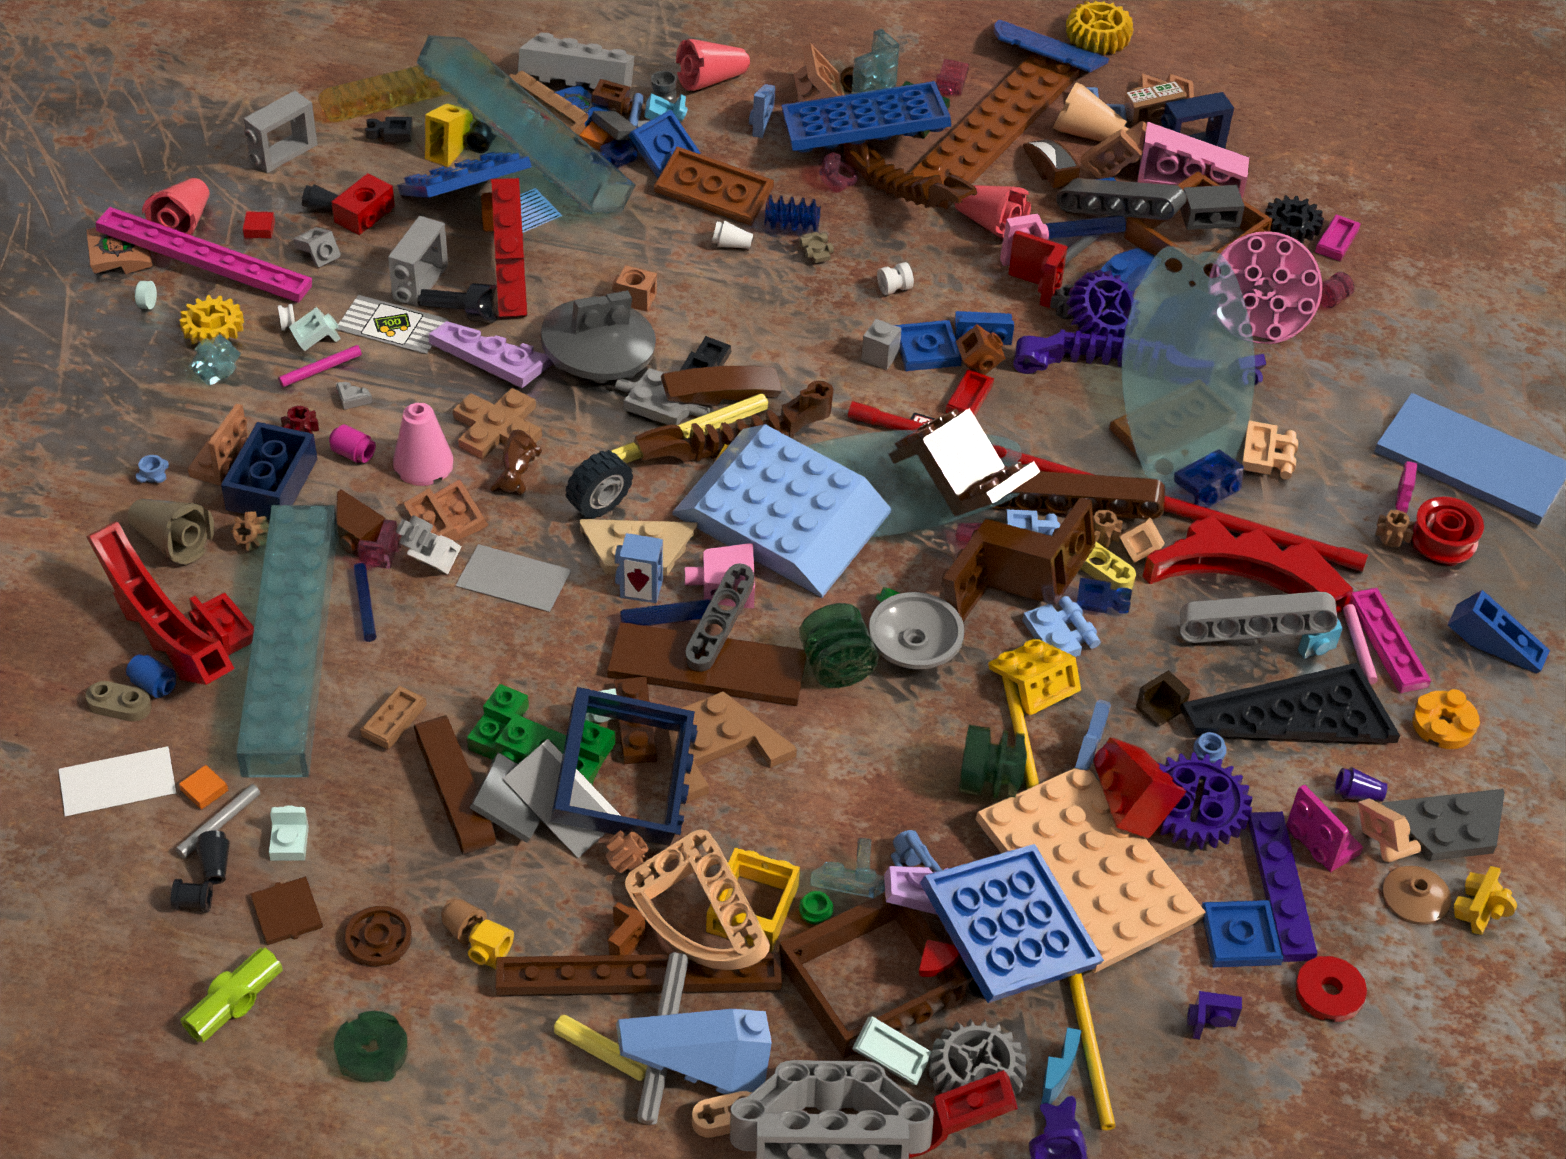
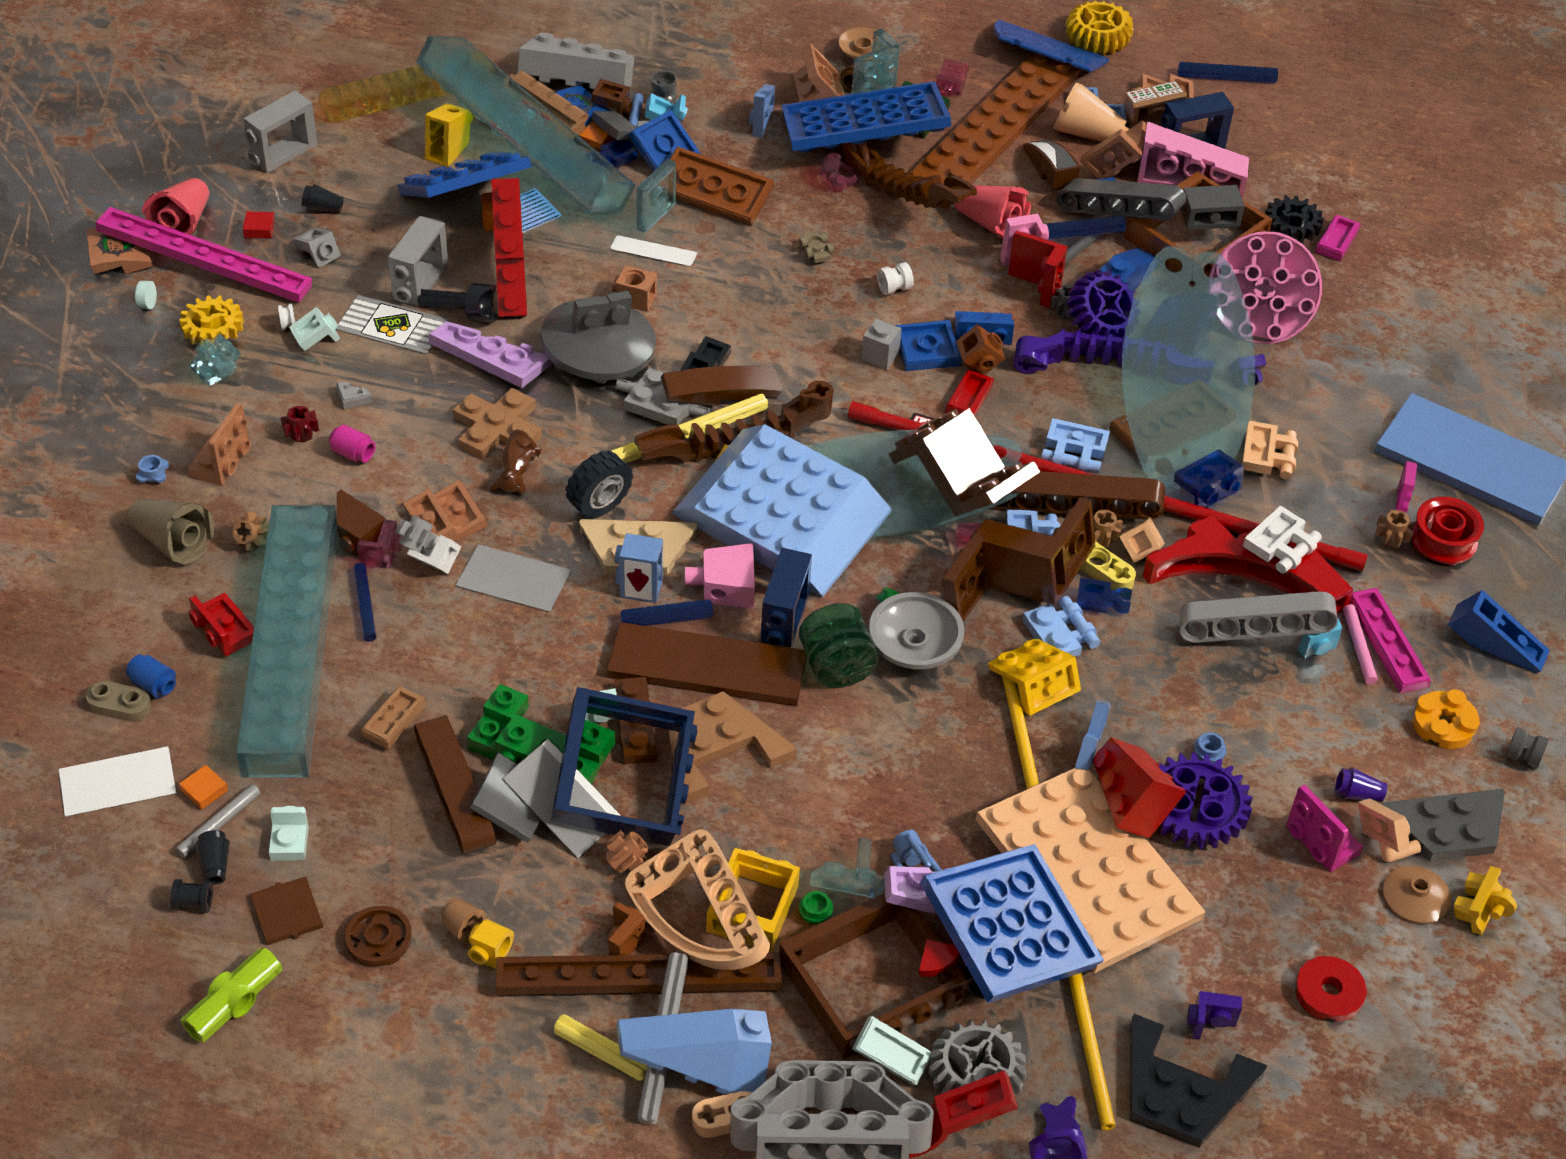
red arch [86,521,235,685] -> none
dark blue brick [221,422,318,523] -> none
dark pink bar [278,345,362,388] -> none
red brick [332,173,395,235] -> none
clear green plate [334,1011,409,1082] -> none
black plate [365,117,413,143] -> none
bright pink cone [393,403,453,486] -> none
black wheel [465,116,499,153] -> none
coral cone [676,39,750,91] -> none
dark grey beam [685,563,754,672] -> none
white cone [712,220,753,250] -> none
clear blue piece [764,194,821,233] -> none
clear green wheel [958,724,1027,799] -> none
dark azure slope [1041,1028,1081,1104] -> none
dark brown panel [1136,670,1191,727] -> none
black wing [1181,663,1400,743] -> none
blue tile [1201,900,1283,968] -> none
dark purple plate [1248,811,1317,962] -> none
clear pink wheel [1320,272,1355,308] -> none
none -> white sticker [611,235,697,266]
none -> clear light blue tile [636,159,676,233]
none -> dark blue window [760,548,812,648]
none -> medium nougat dish [838,27,889,60]
none -> light blue plate [1041,418,1110,473]
none -> black wing [1130,1014,1267,1148]
none -> clear blue axle [1177,62,1278,83]
none -> white plate [1243,506,1322,574]
none -> dark grey wheel [1505,727,1549,768]

